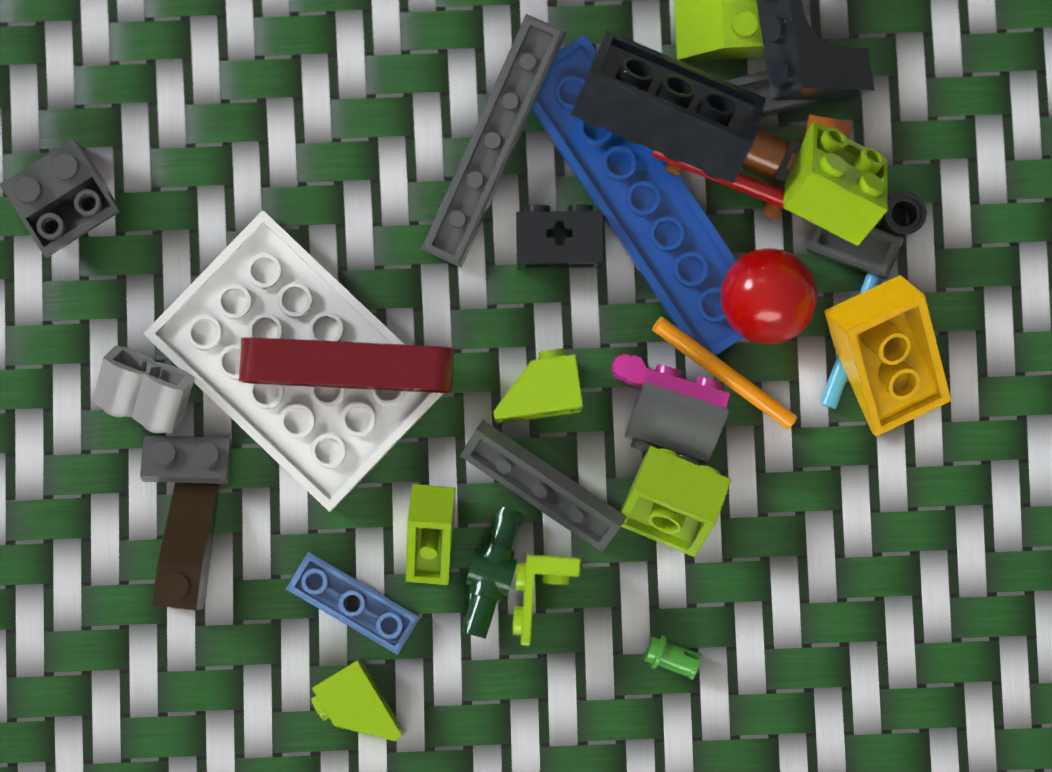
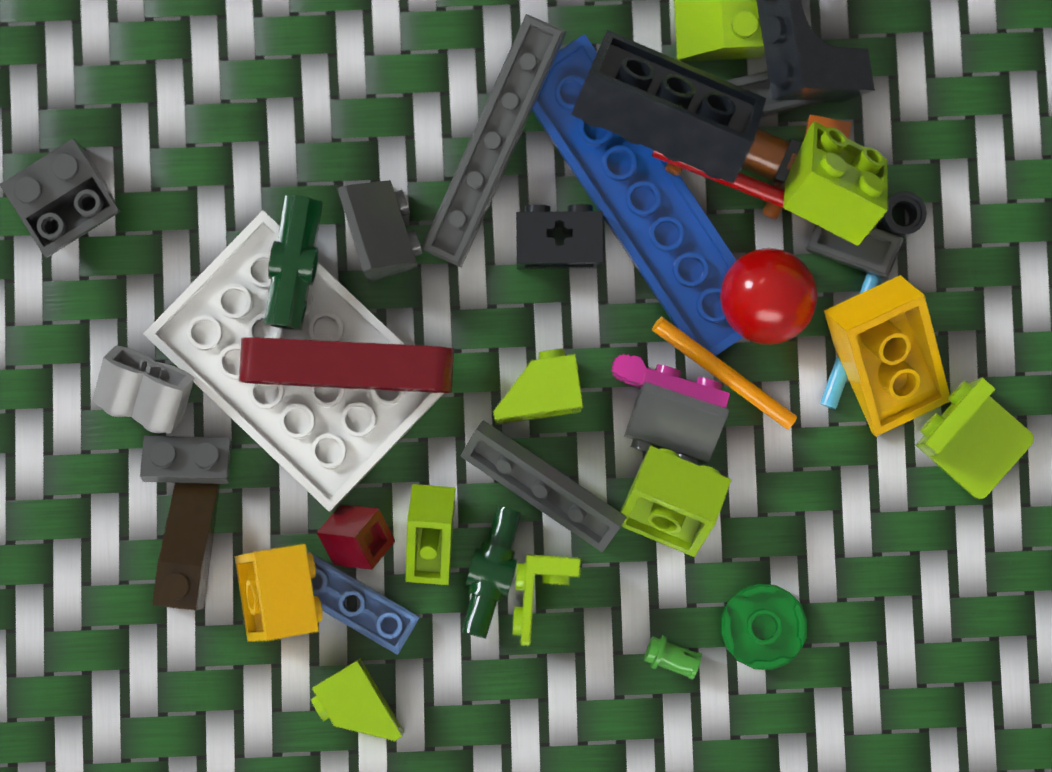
none -> yellow slope [234,544,322,642]
none -> dark green piece [264,195,323,331]
none -> dark red panel [316,505,395,570]
none -> dark grey slope [337,180,423,283]
none -> green tile [720,584,807,670]
none -> lime bracket [915,378,1034,499]

